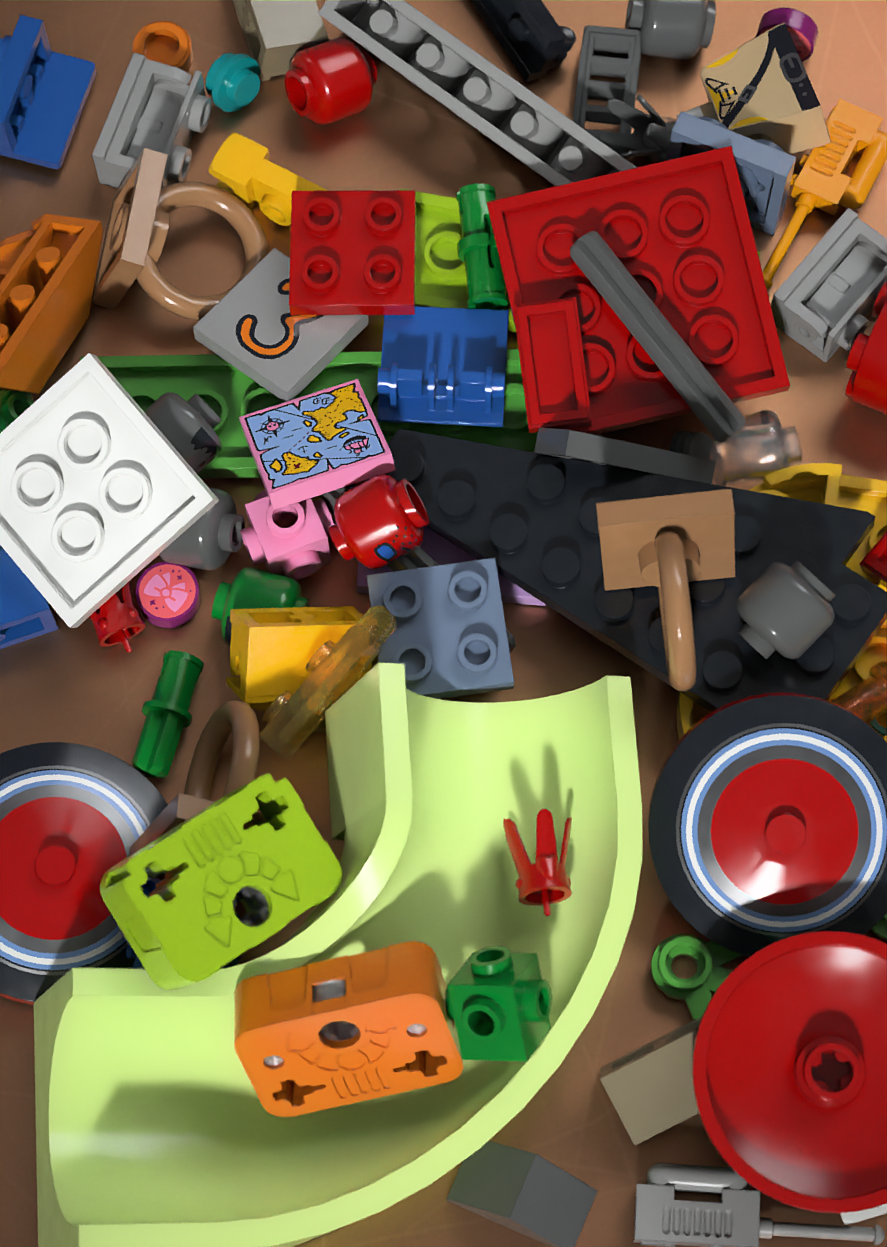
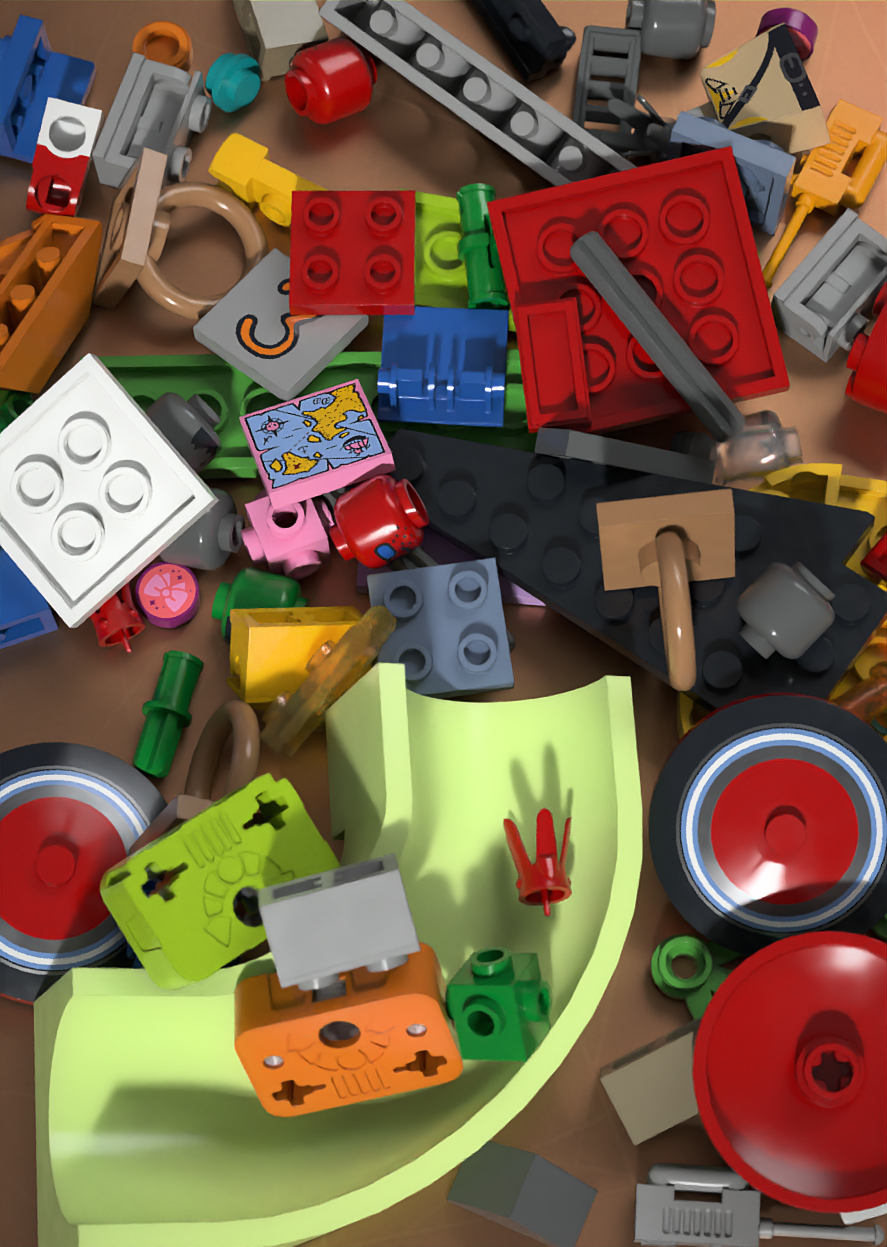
none -> leg [26,97,105,217]
none -> light grey hinge [259,853,420,990]

